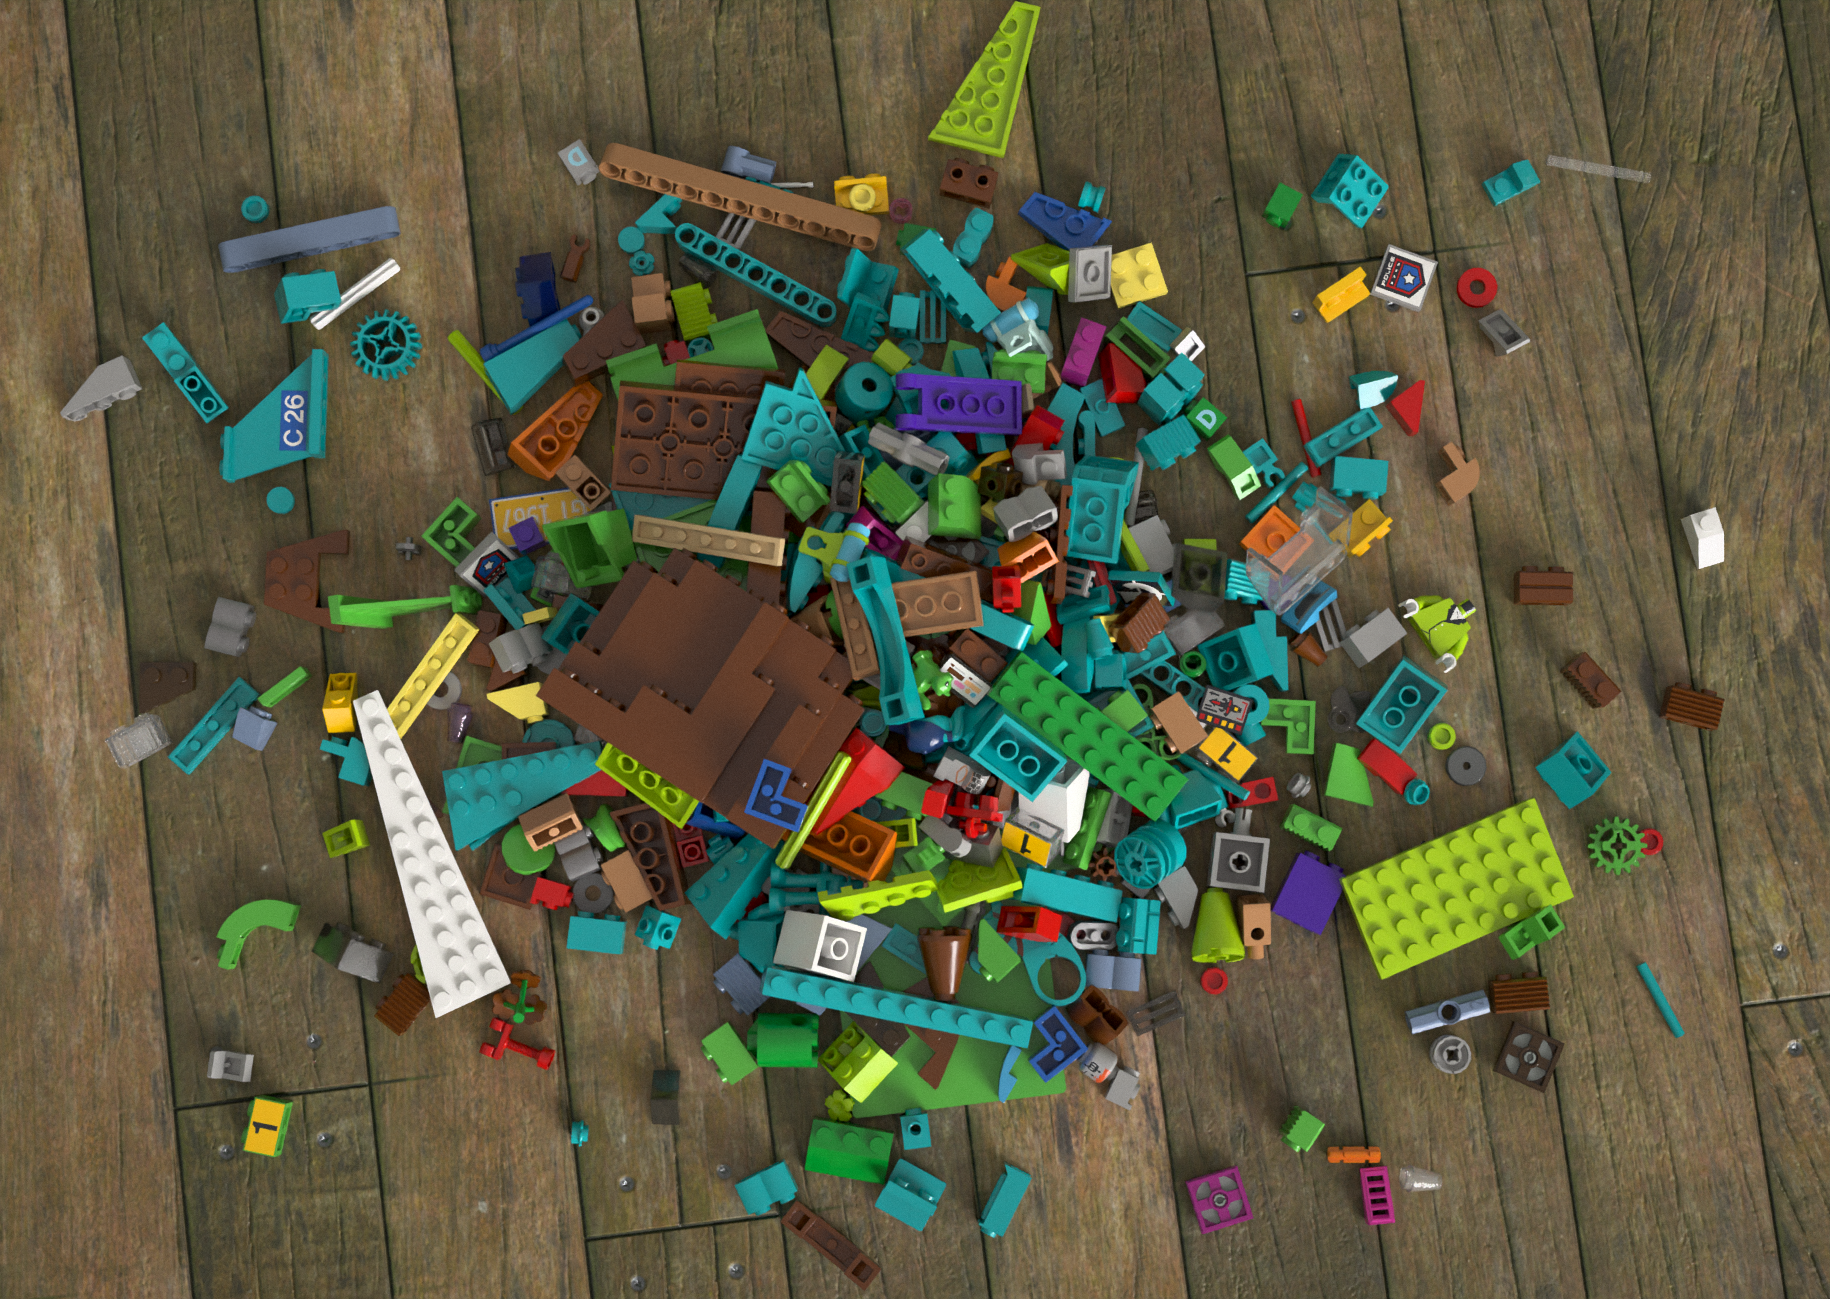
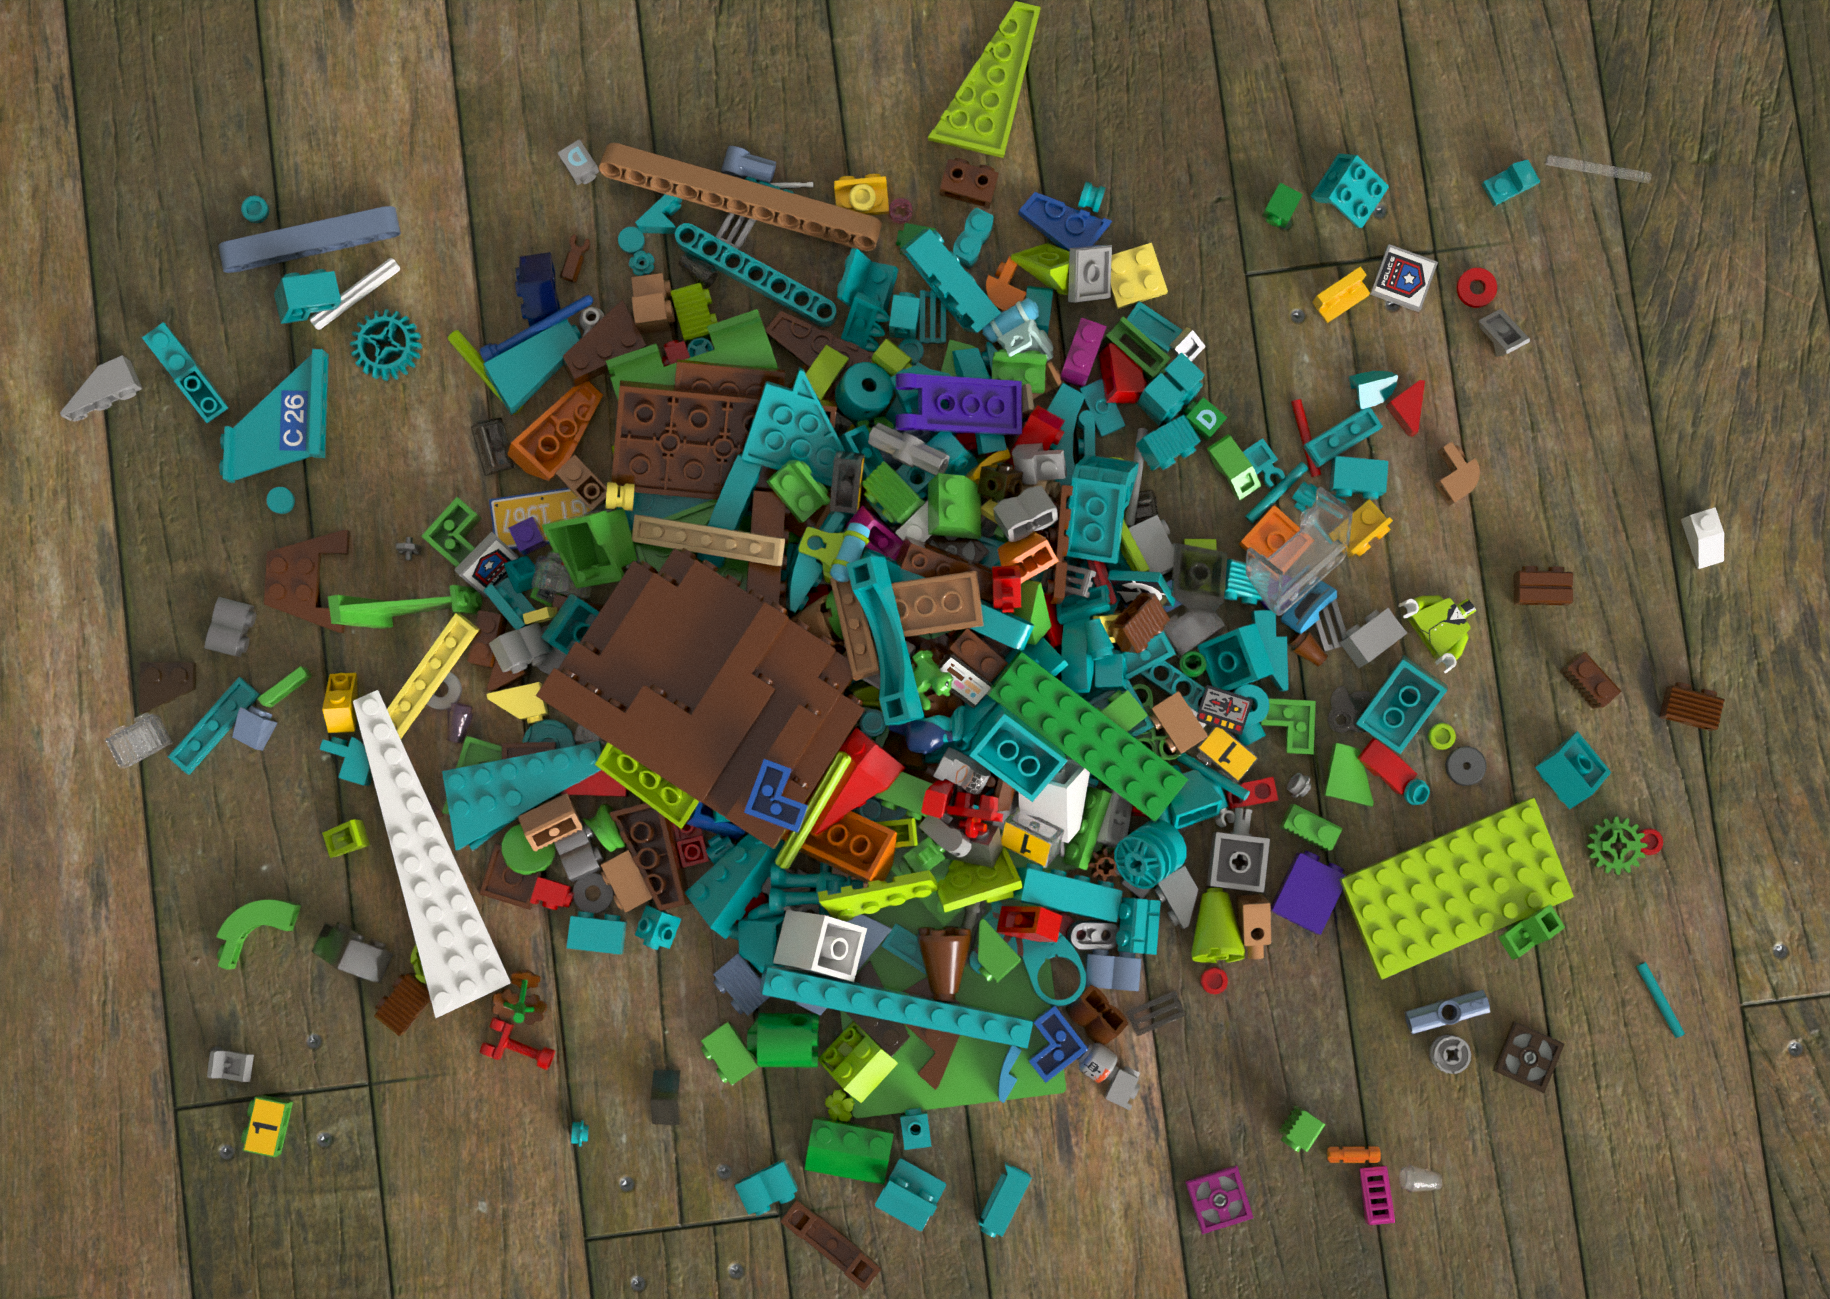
reddish brown brick [1488,971,1550,1014] -> none
none -> light yellow wheel [605,482,635,511]

